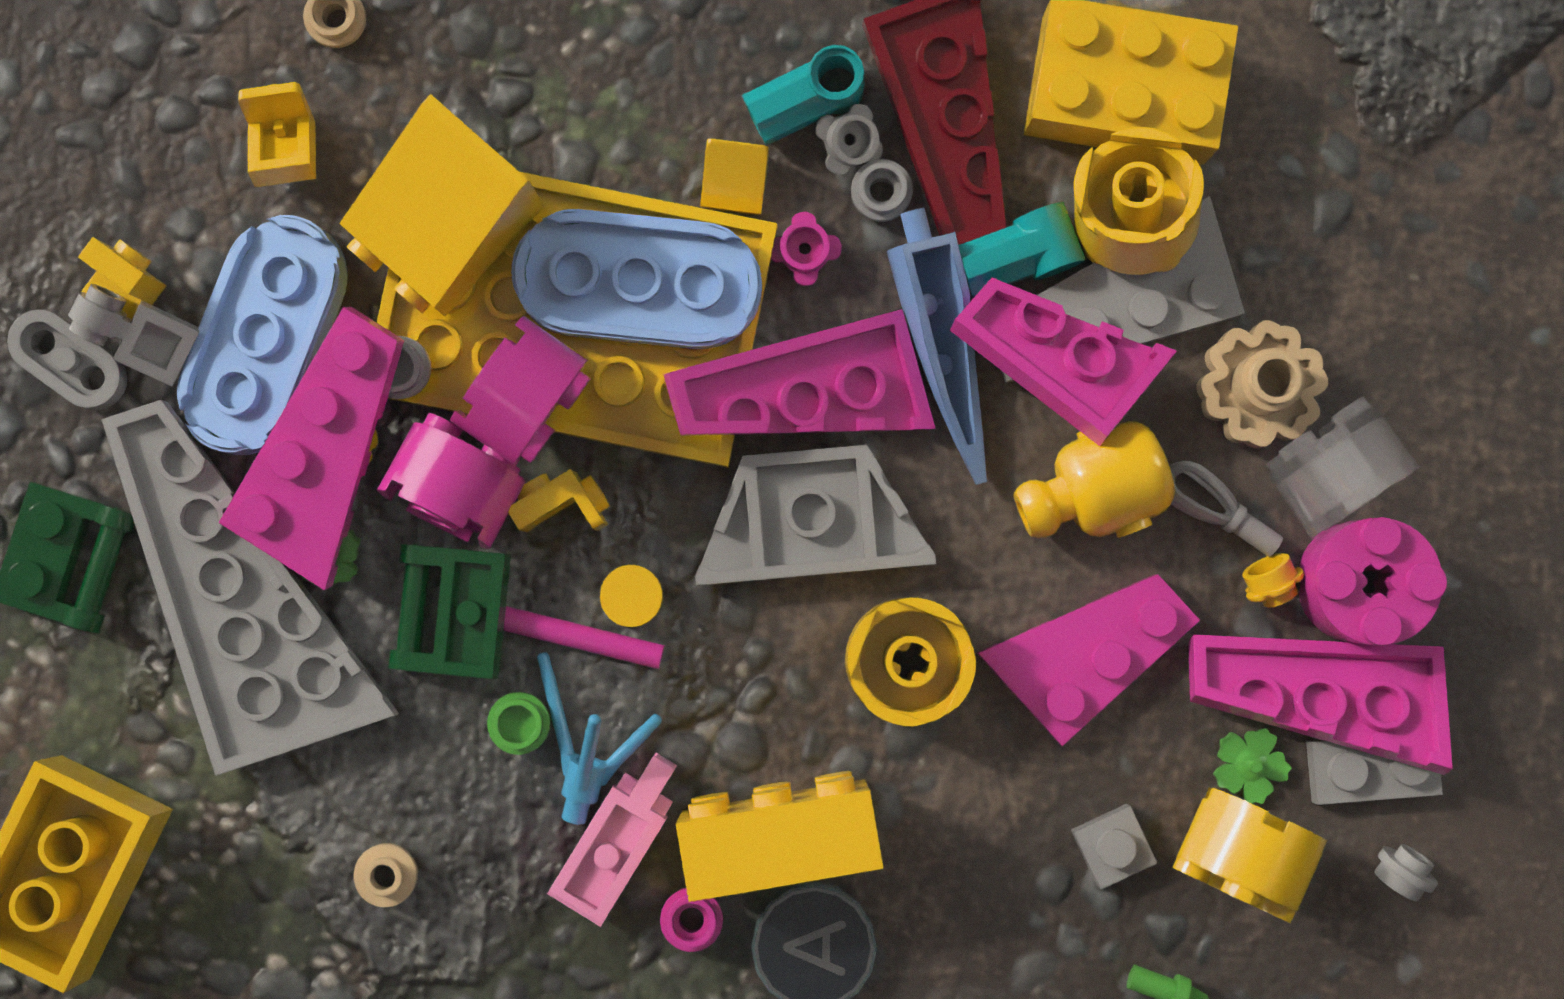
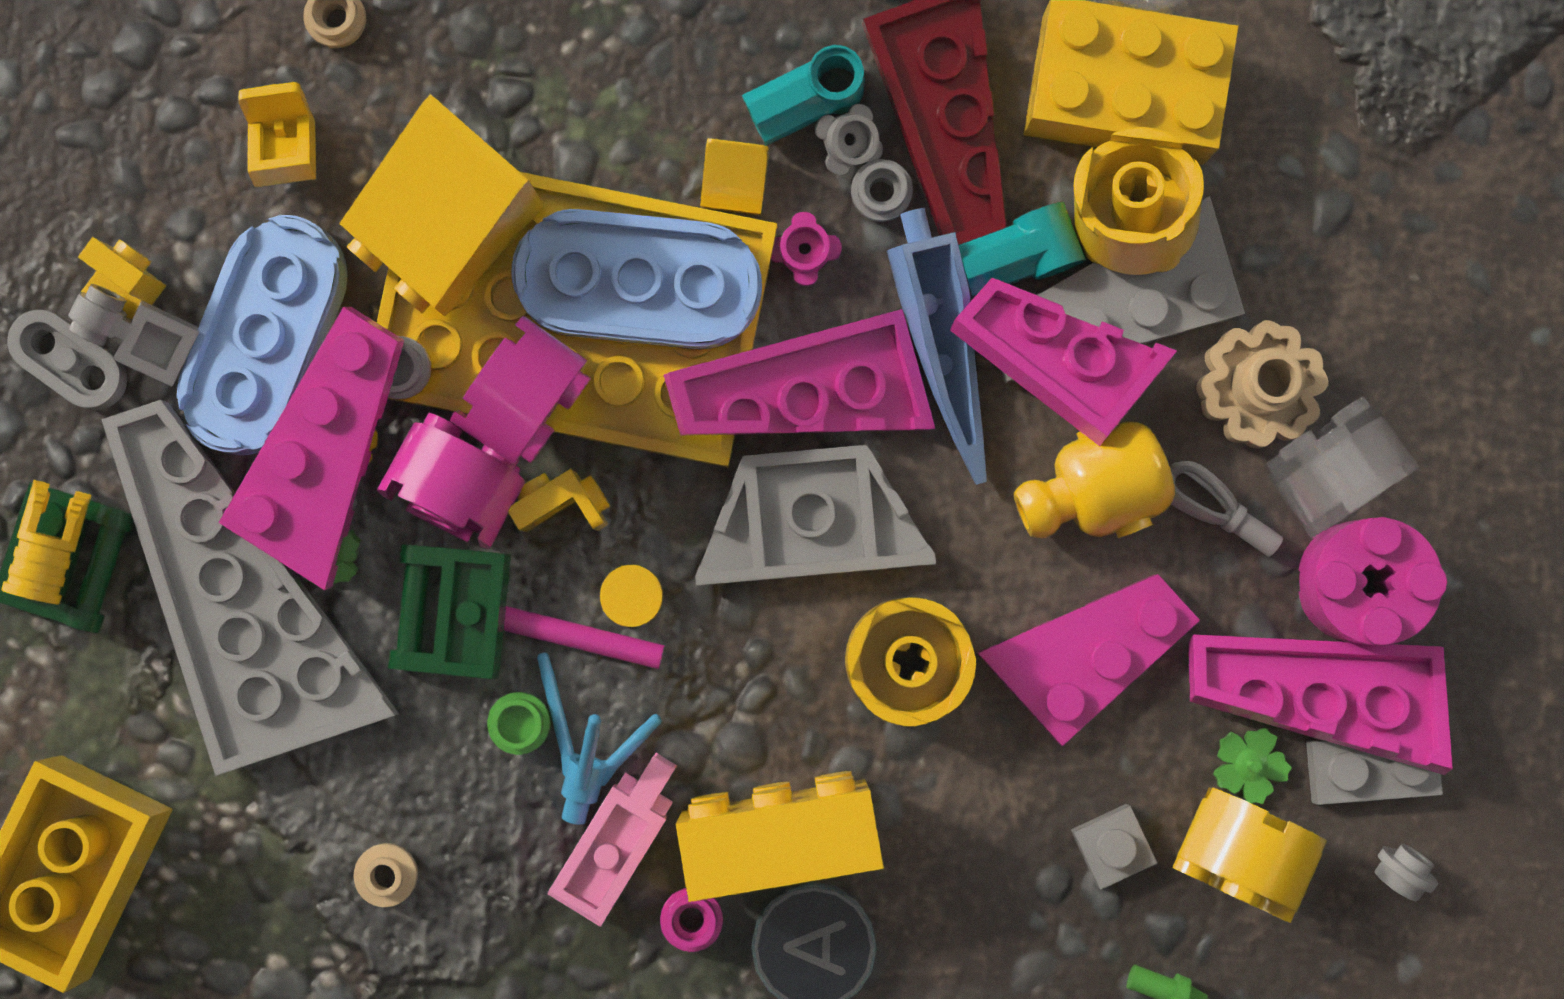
yellow plate [1242,553,1304,608] -> none
none -> yellow hinge [1,480,92,605]

